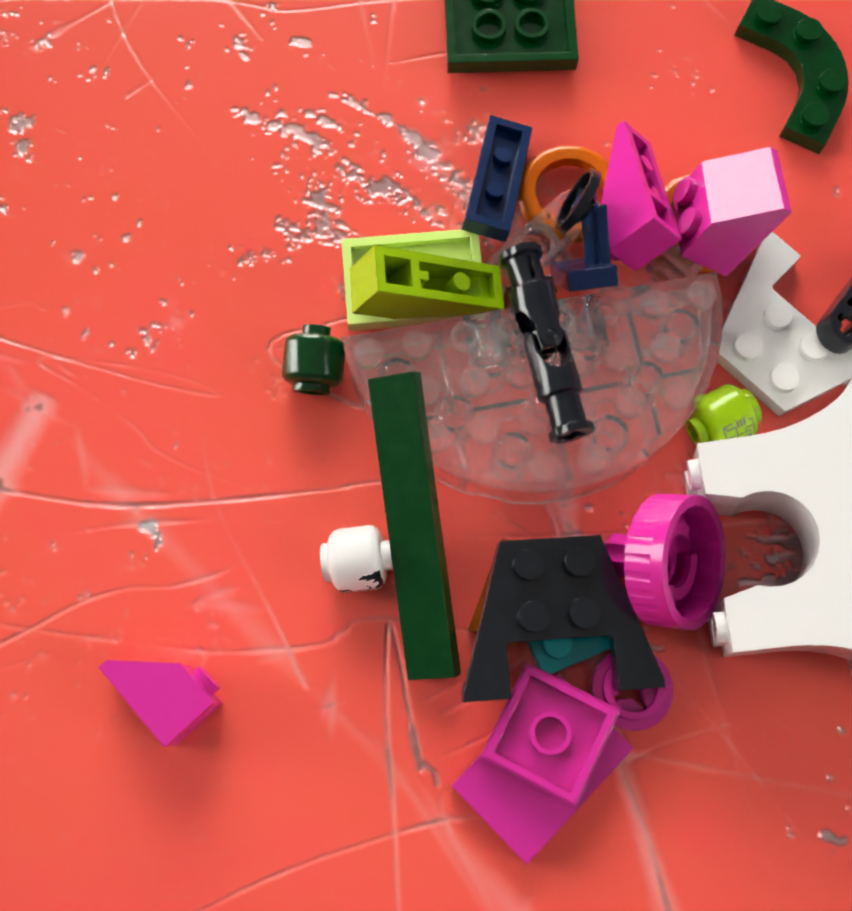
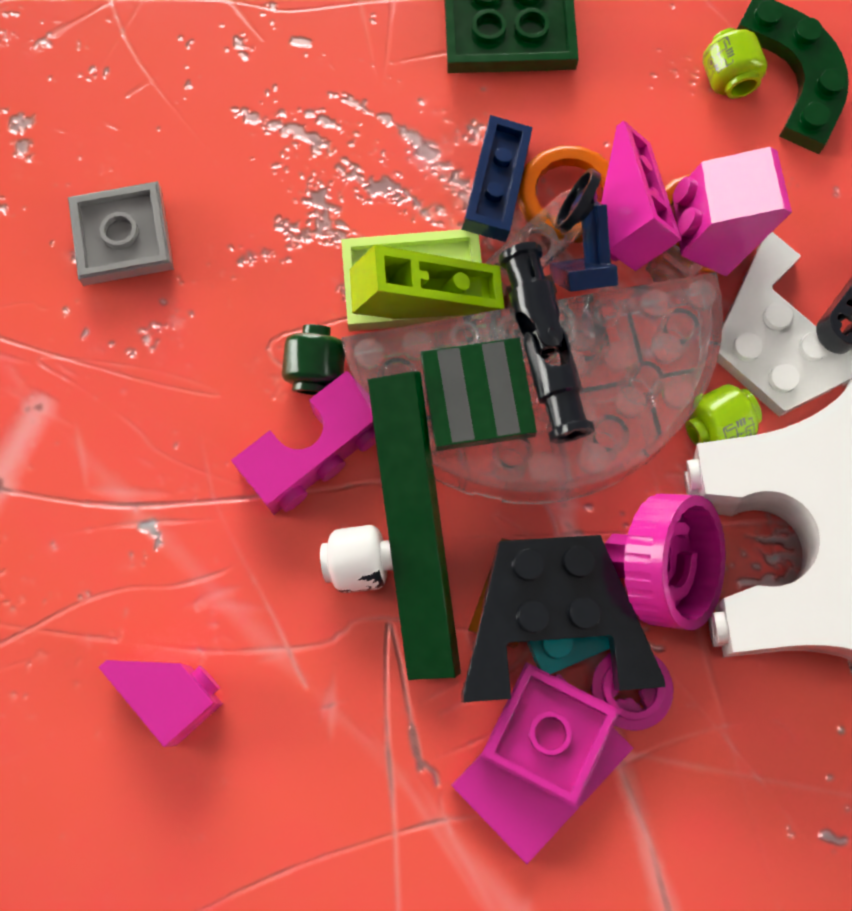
none -> light grey plate [68,181,174,286]
none -> dark pink arch [231,371,376,515]
none -> tile [421,337,537,451]
none -> lime head [702,28,767,99]

